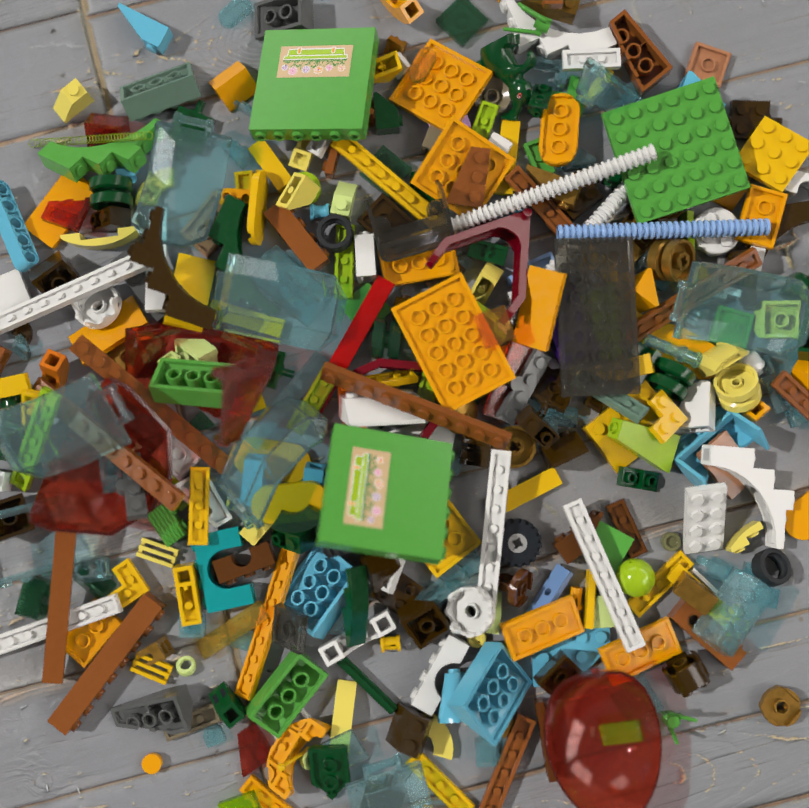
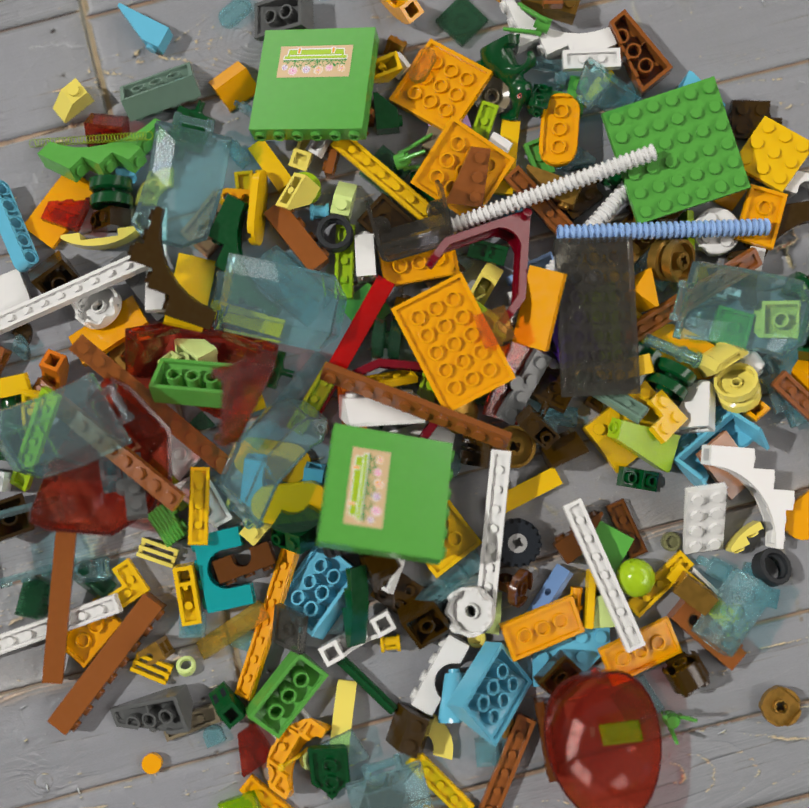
nougat tile [683,41,732,89] -> none
none -> bright green plant [393,133,433,172]

